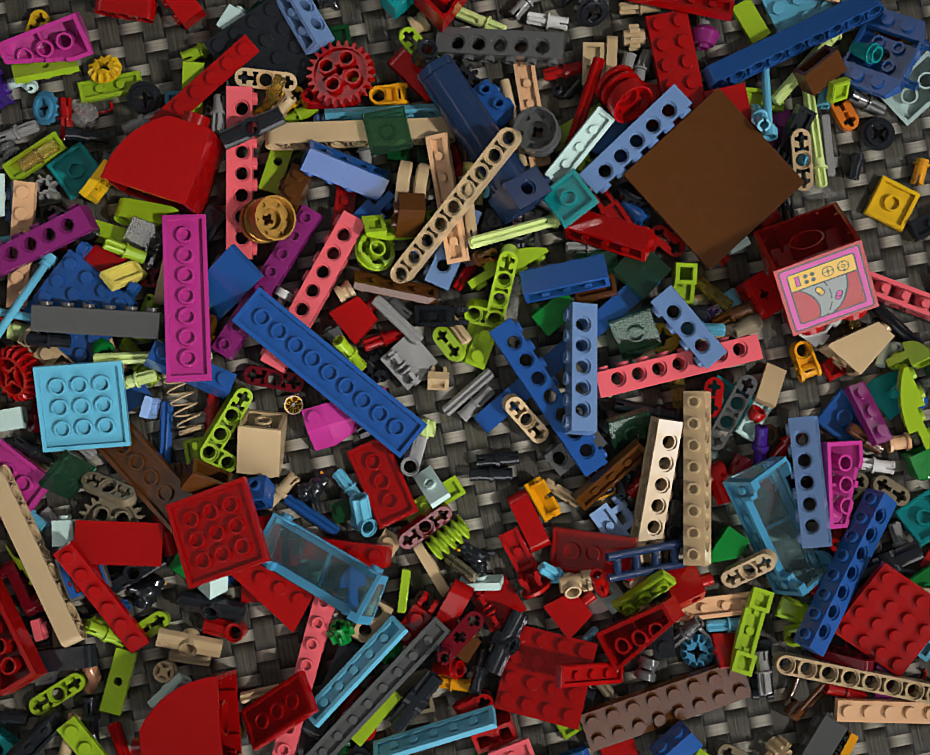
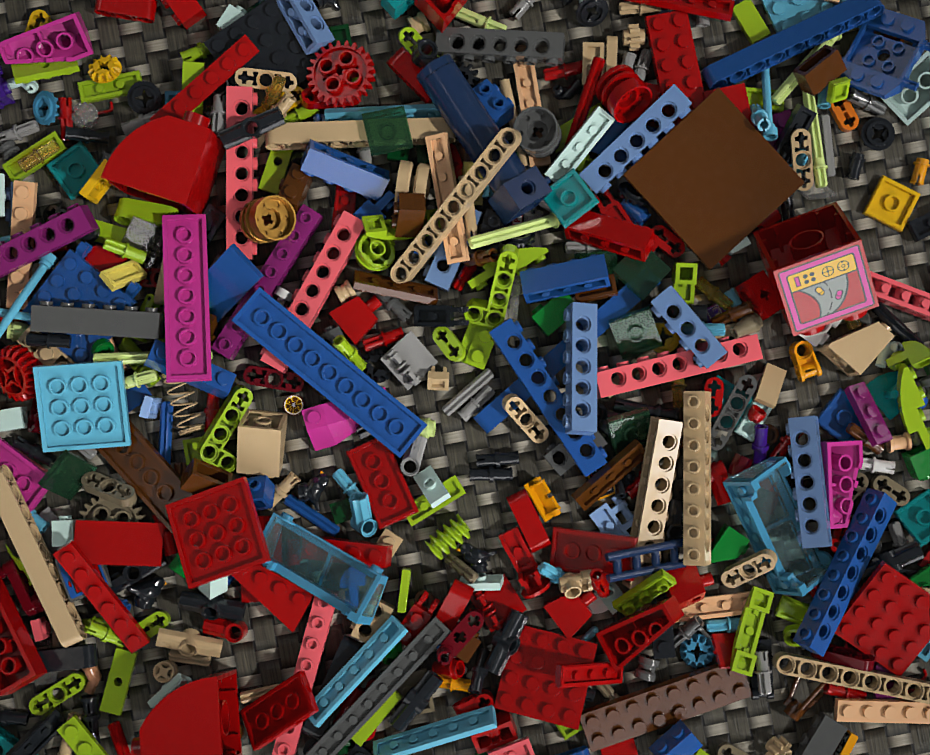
light grey gear [36,175,59,201] -> none
green gear [326,619,355,646] -> none
light orange piece [369,82,410,106] -> none
light grey axle [372,295,424,345] -> none
dark red beam [397,502,452,549] -> none
tan beam [413,541,450,597] -> none
tan axle [449,314,472,345] -> none
white axle [526,11,569,31] -> none
tan axle [545,478,579,508] -> none
magenta cone [691,25,720,51] -> none
red tile [819,358,847,382] -> none
teal cone [849,42,883,64] -> none

